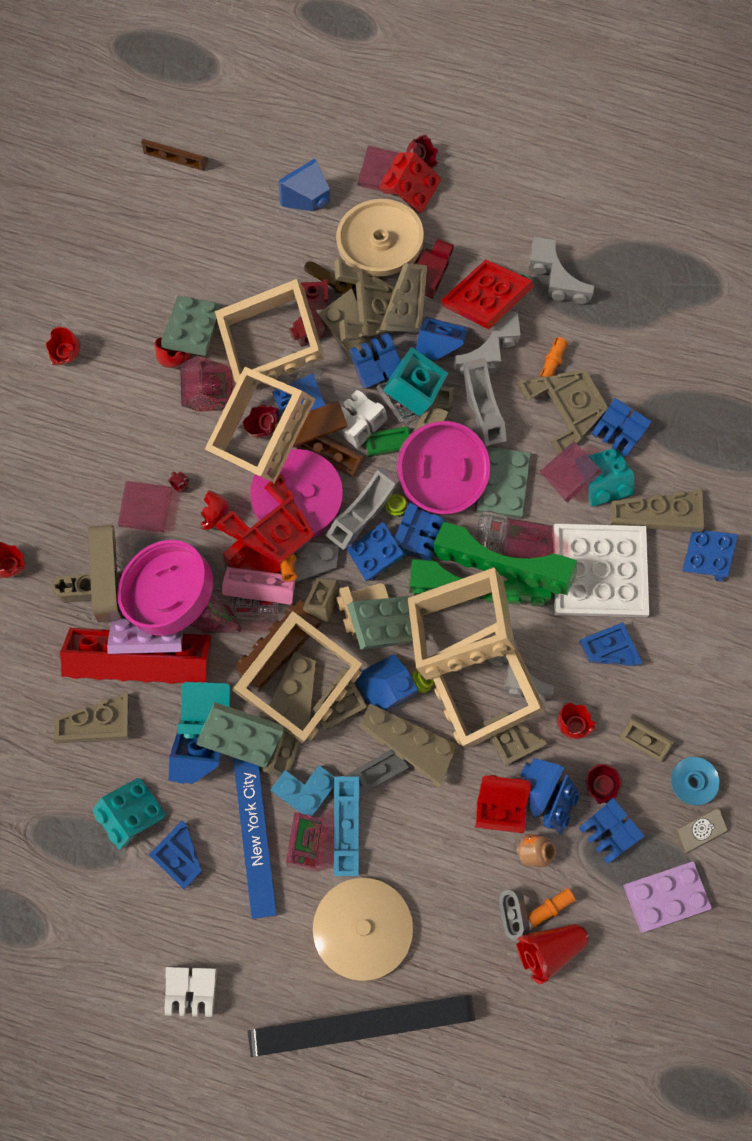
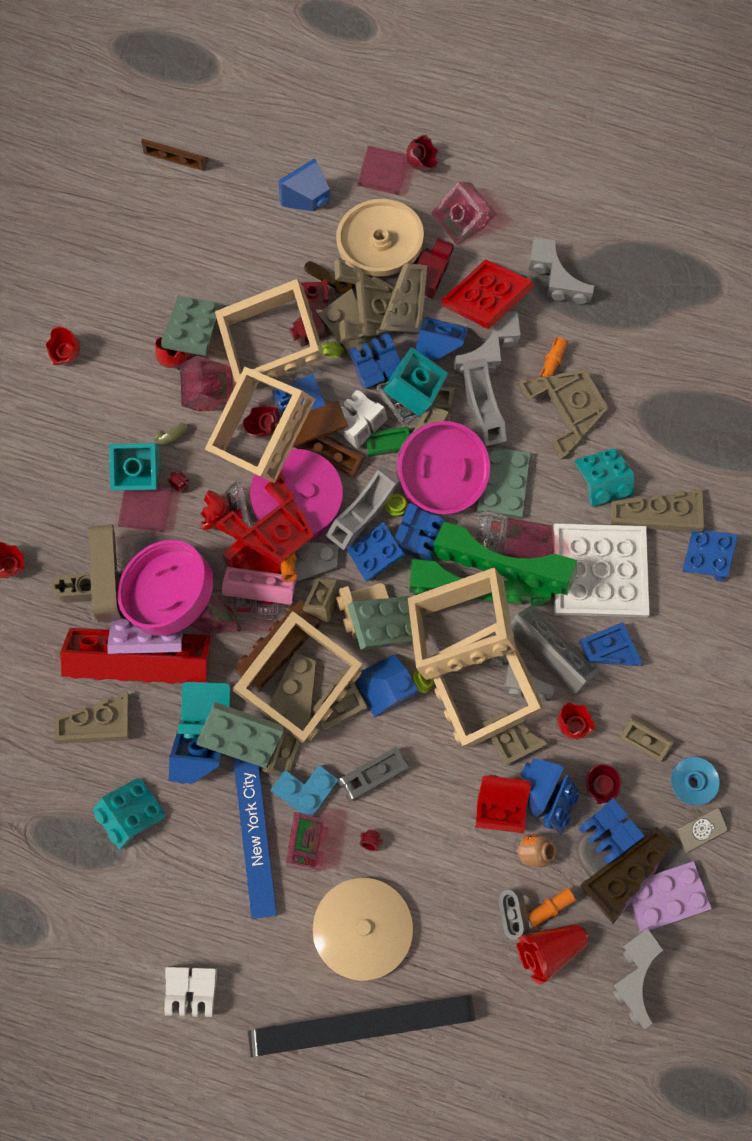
blue wing [149,820,202,890] -> none
dark azure slope [334,776,359,876] -> none
dark tan wing [359,704,457,788] -> none
red bracket [379,152,441,213] -> none
clear pink tile [540,441,602,503] -> none
blue legs [592,398,652,457] -> none
none -> teal slope [109,443,161,491]
none -> olive arm [154,422,188,446]
none -> slope [225,479,250,528]
none -> lime plate [322,341,344,358]
none -> dark red plate [359,830,383,851]
none -> clear pink slope [431,182,497,245]
none -> light grey slope [511,606,600,695]
none -> dark brown wing [581,827,674,924]
none -> light grey arch [612,927,663,1029]

